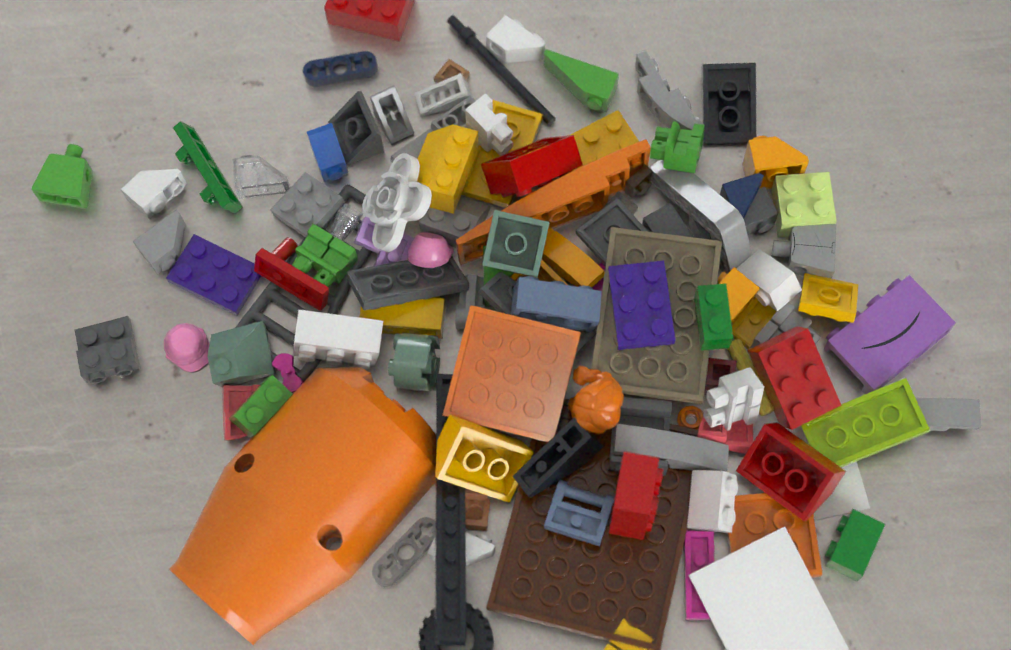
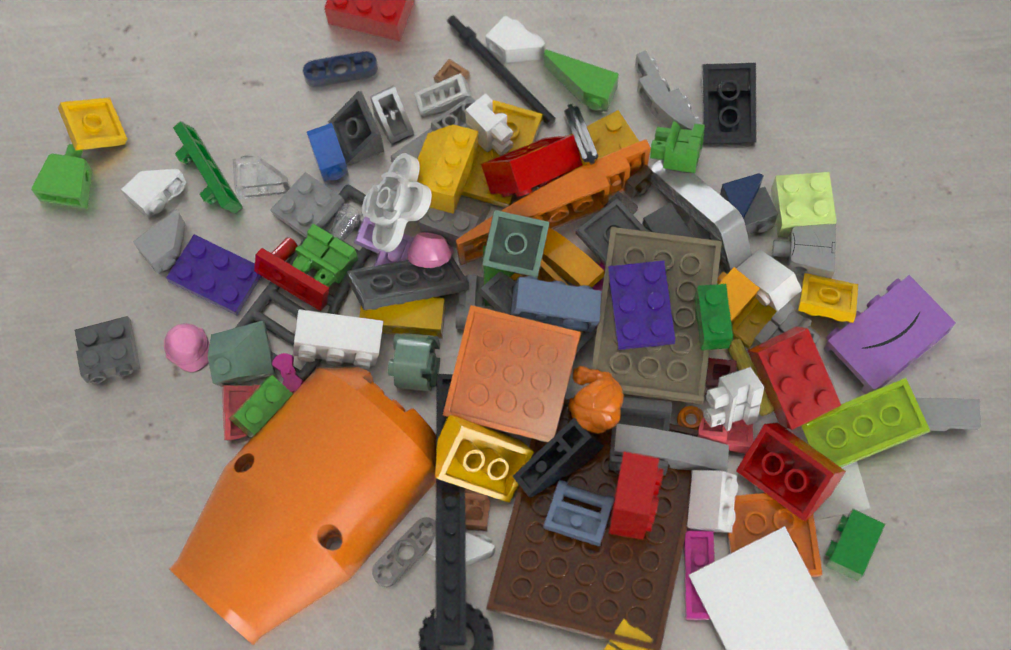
light orange slope [742,136,809,190] -> none
none -> yellow plate [58,97,127,151]
none -> axle [564,104,598,165]

